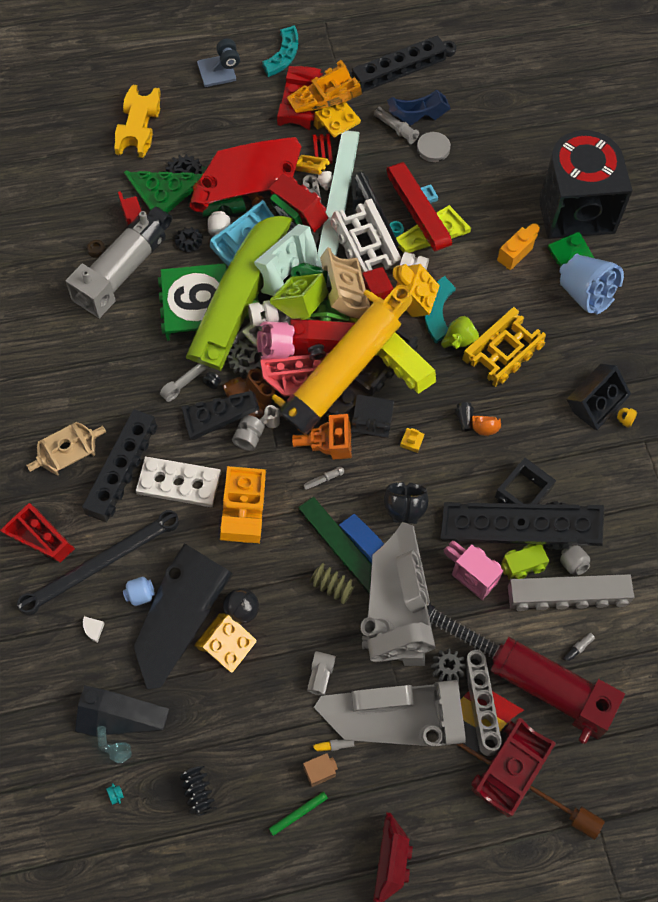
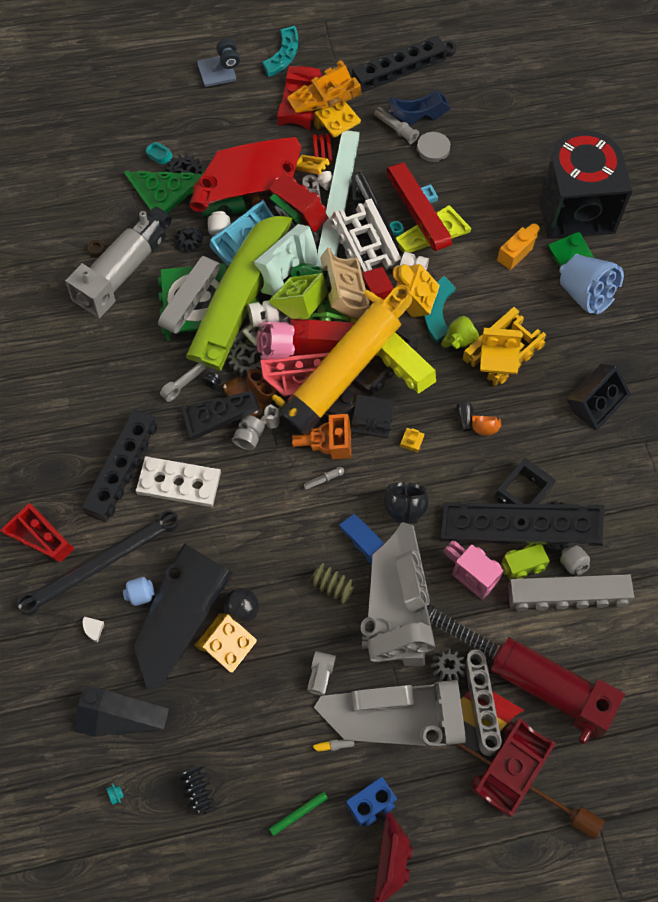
tan plate [27,422,106,475] -> none
clear light blue plate [97,726,131,763] -> none
yellow piece [115,85,160,158] -> none
red panel [118,191,141,225] -> none
light orange piece [220,466,266,544] -> none
dark green tile [298,497,372,595] -> none
medium nougat brick [303,753,338,787] -> none
black bush [308,344,326,360] -> none
light grey piece [563,633,595,661] -> none
yellow tile [617,408,638,428] -> none
none -> teal tile [146,142,173,164]
none -> light grey beam [158,256,220,334]
none -> blue brick [346,777,397,827]
none -> yellow bracket [480,328,522,374]

